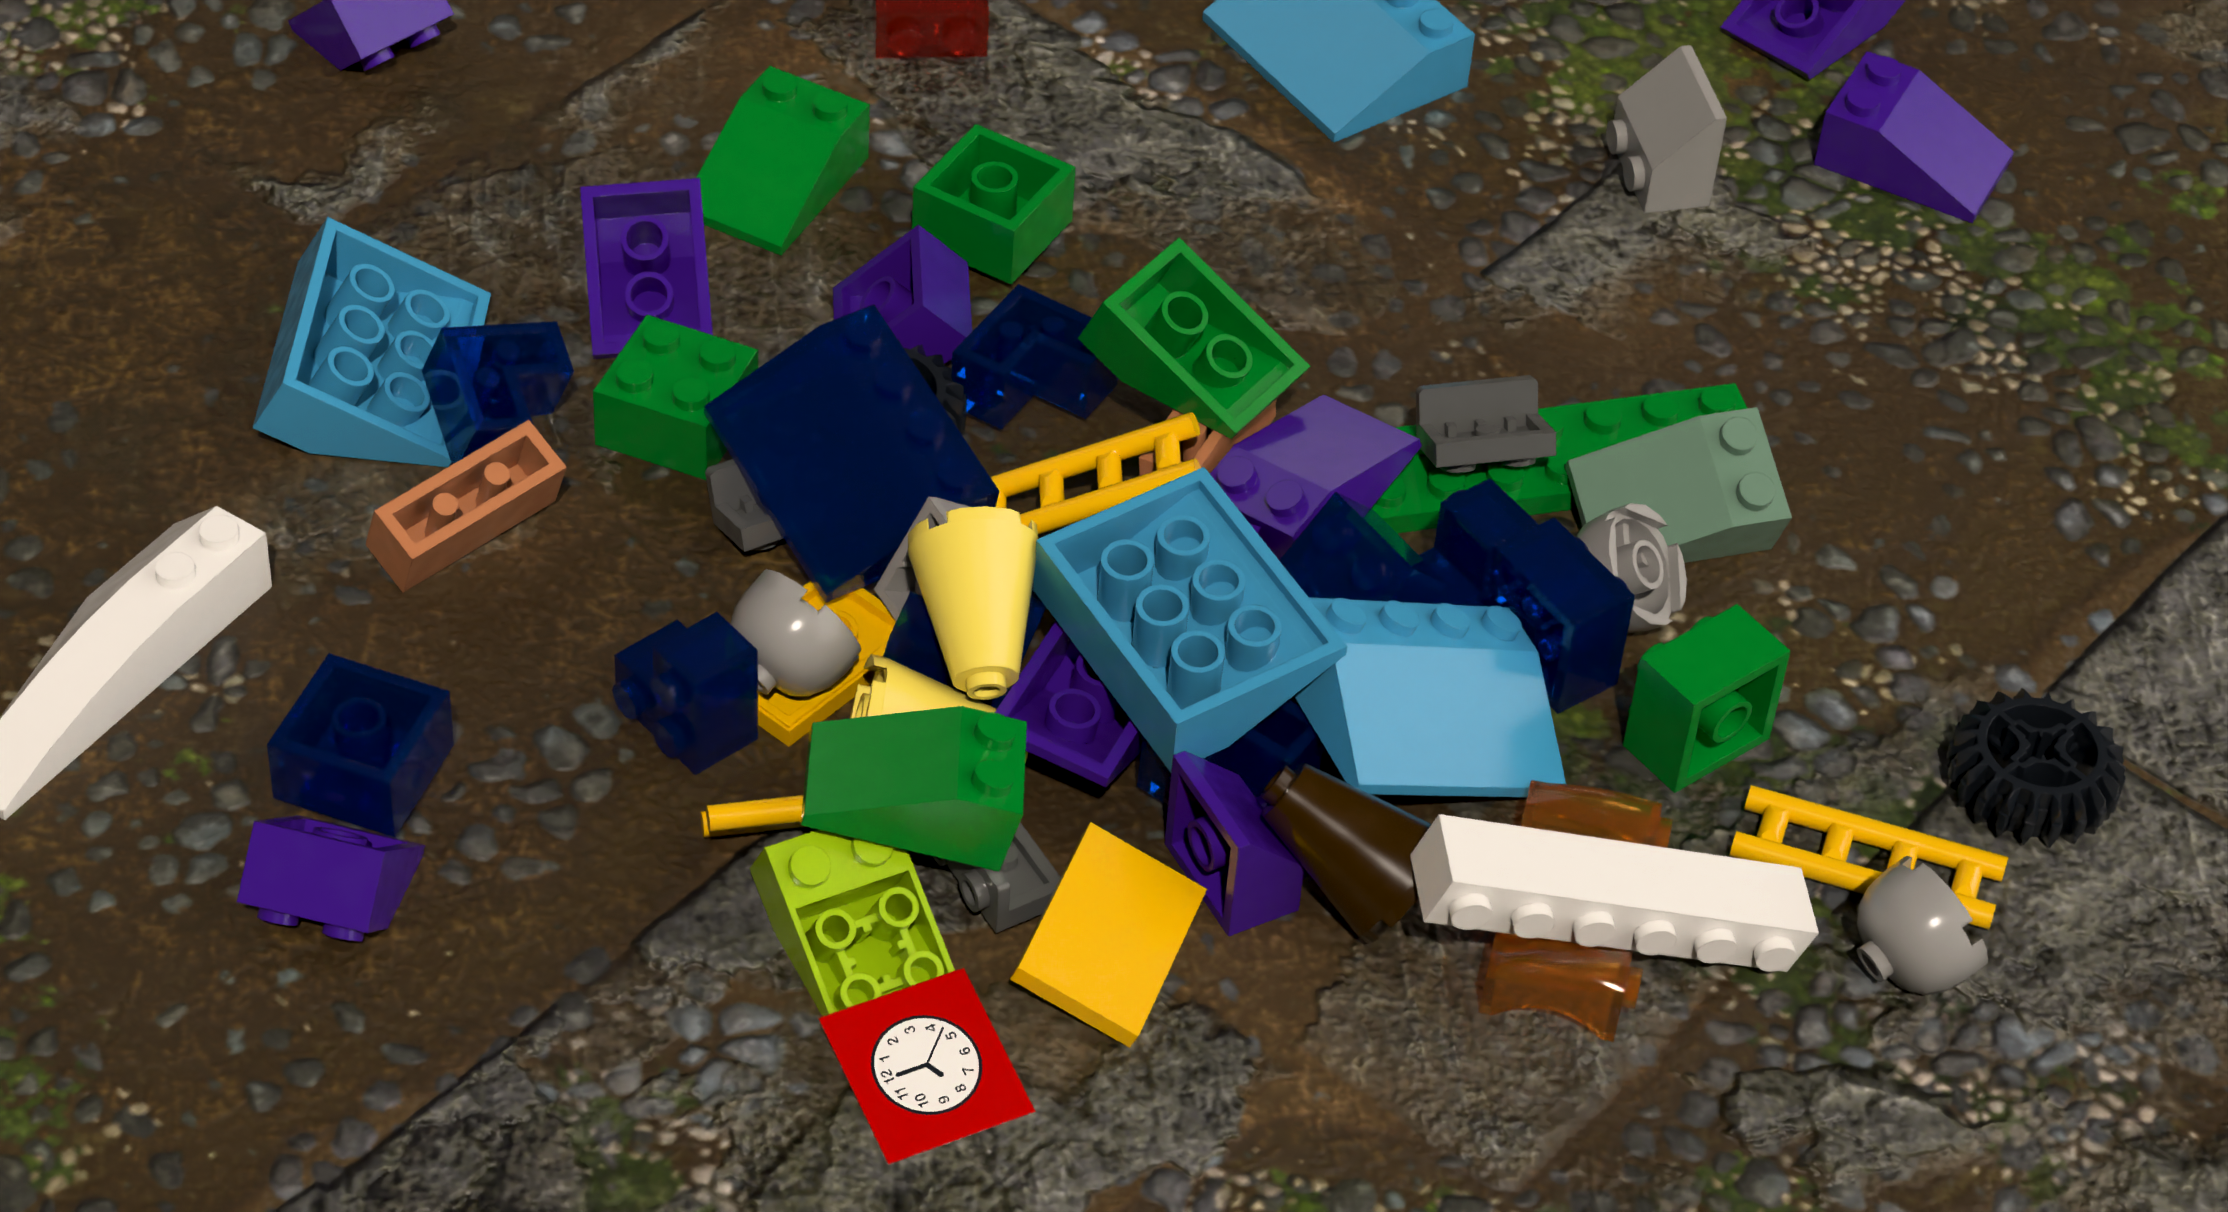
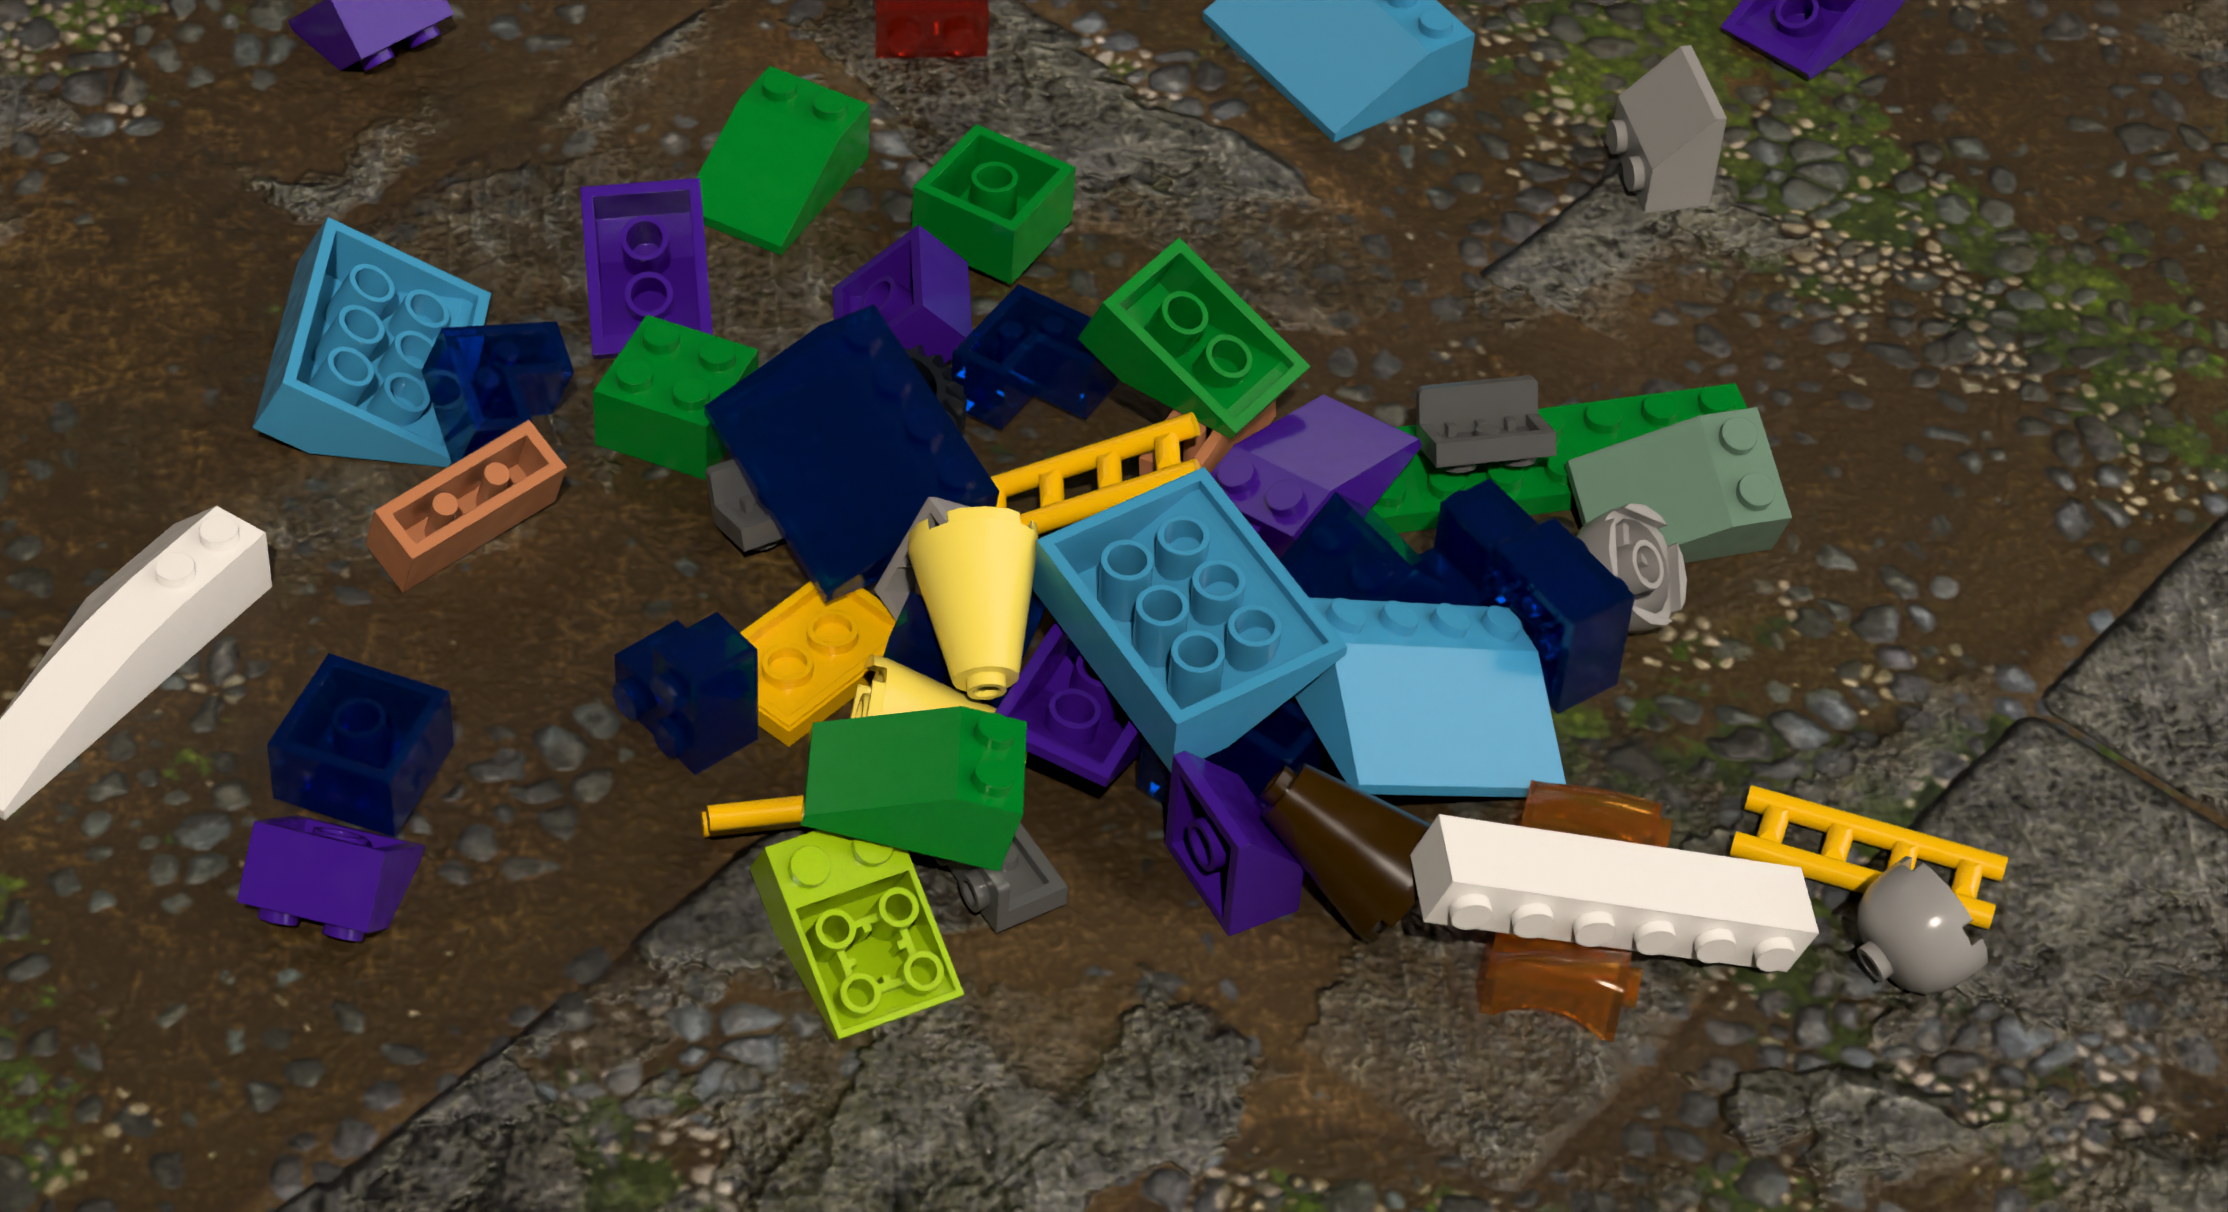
light grey cylinder [730,569,861,697] -> none
red sticker [818,968,1036,1165] -> none
yellow tile [1010,822,1207,1048] -> none
green brick [1623,604,1791,793] -> none
dark purple slope [1814,51,2014,224] -> none
black gear [1946,688,2126,848] -> none

